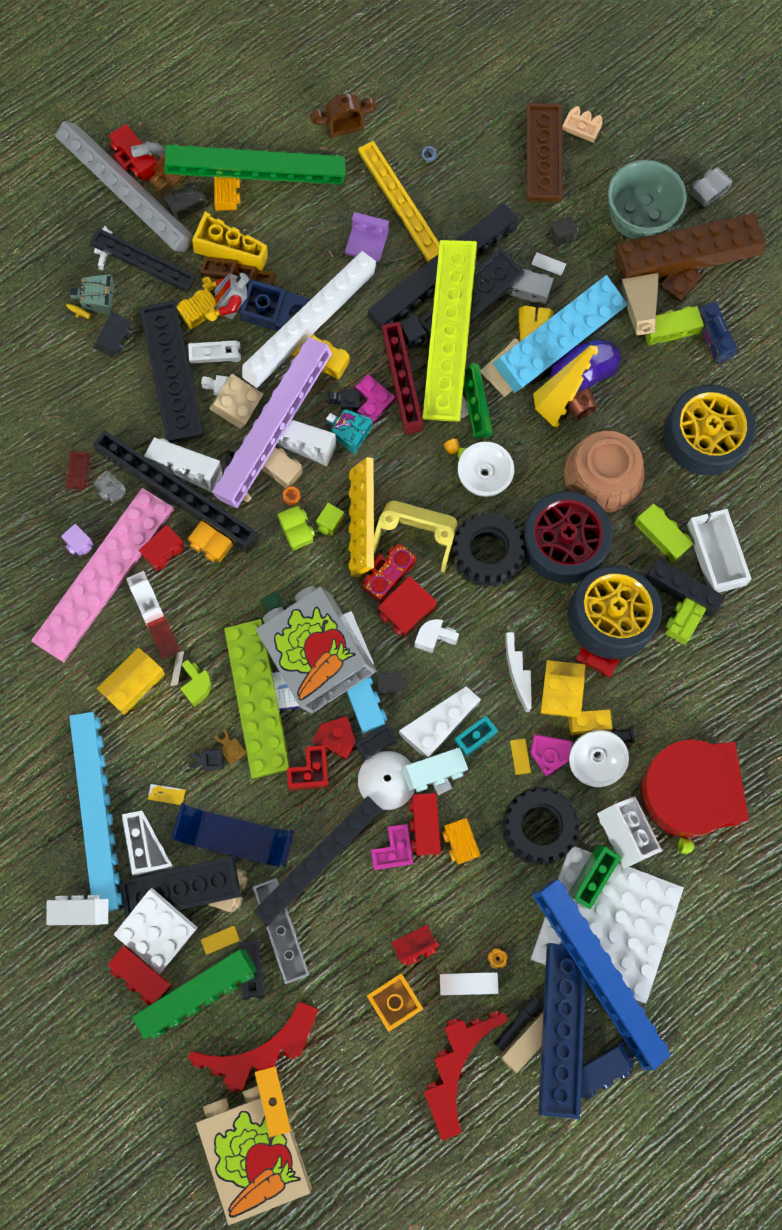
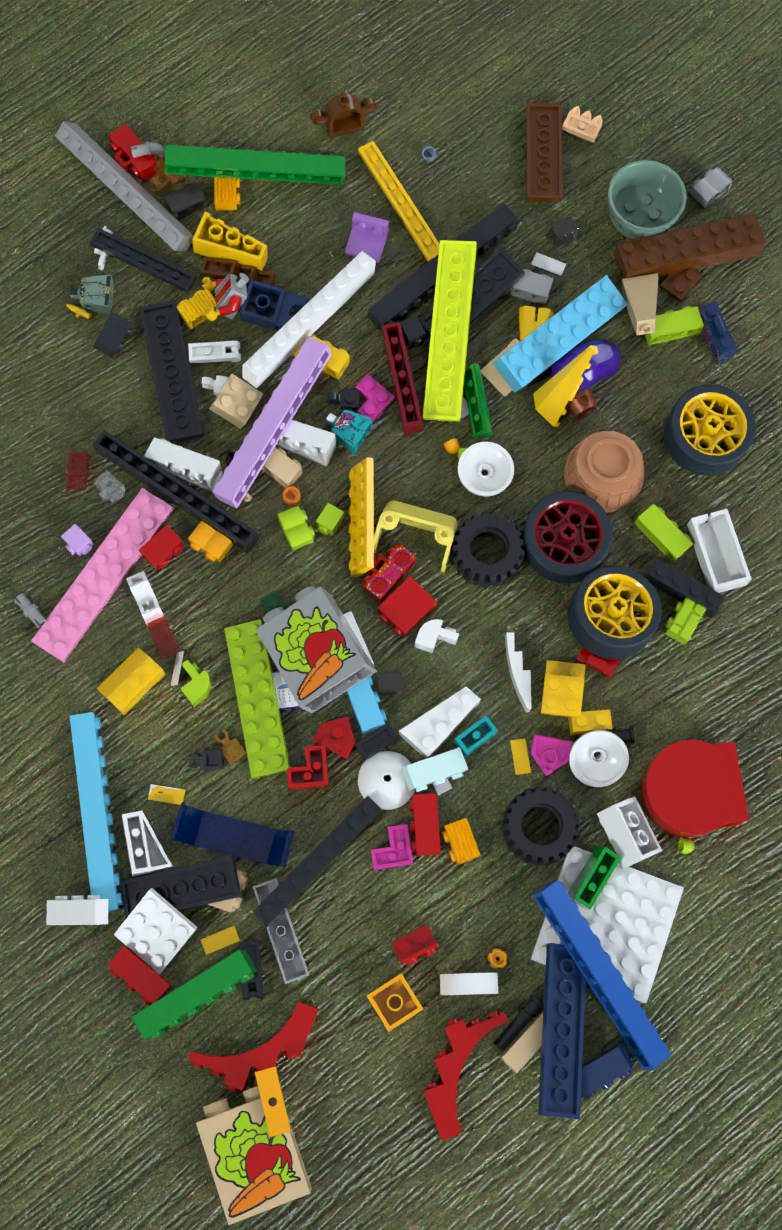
none -> light grey pin [14,593,47,629]

